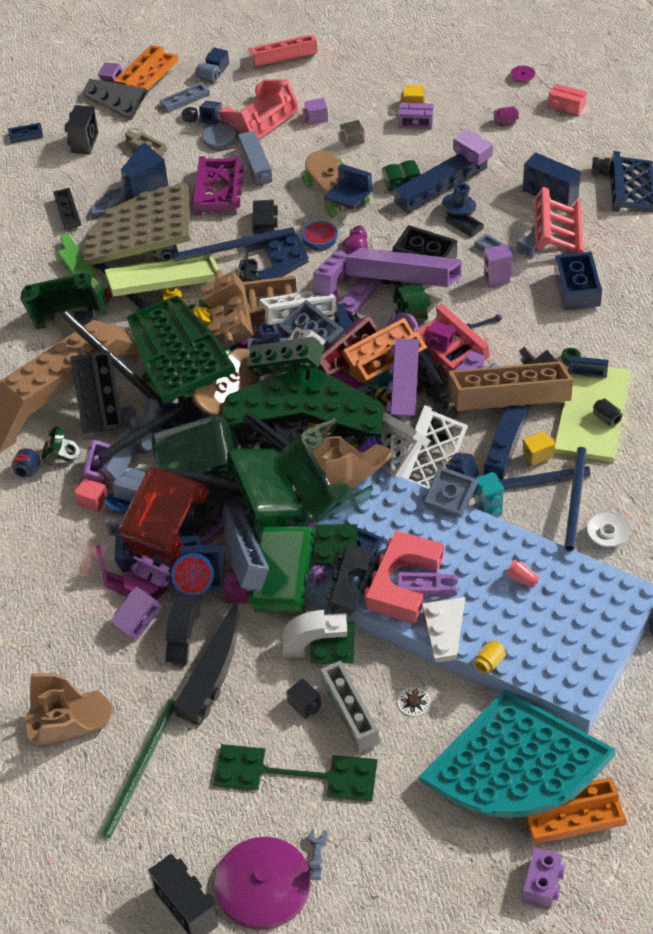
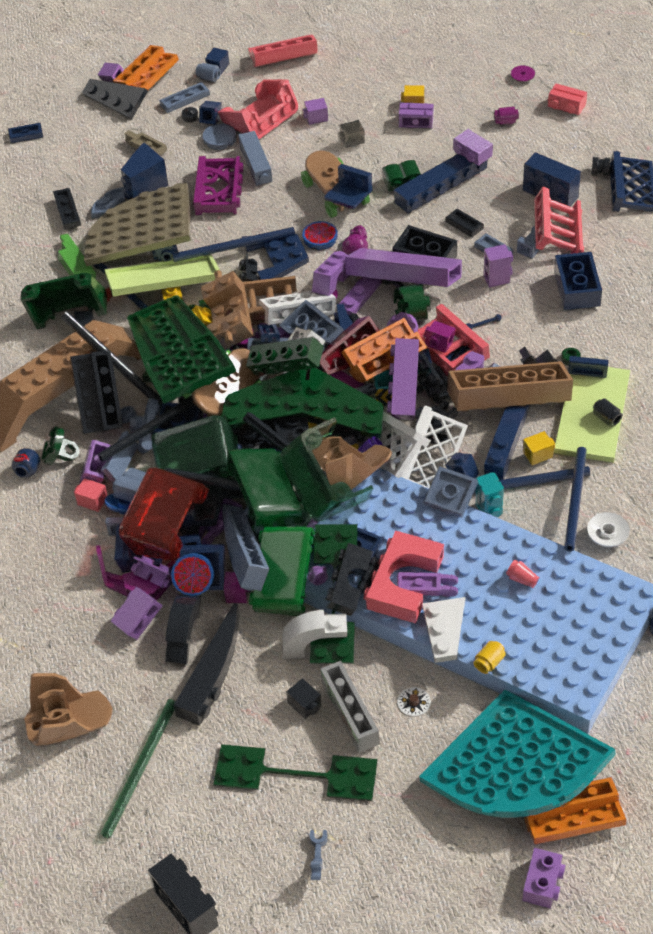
black brick [64,105,99,154] -> none
magenta dish [215,837,311,930] -> none
black brick [252,200,278,234] -> none
dark blue piece [441,183,476,216] -> none

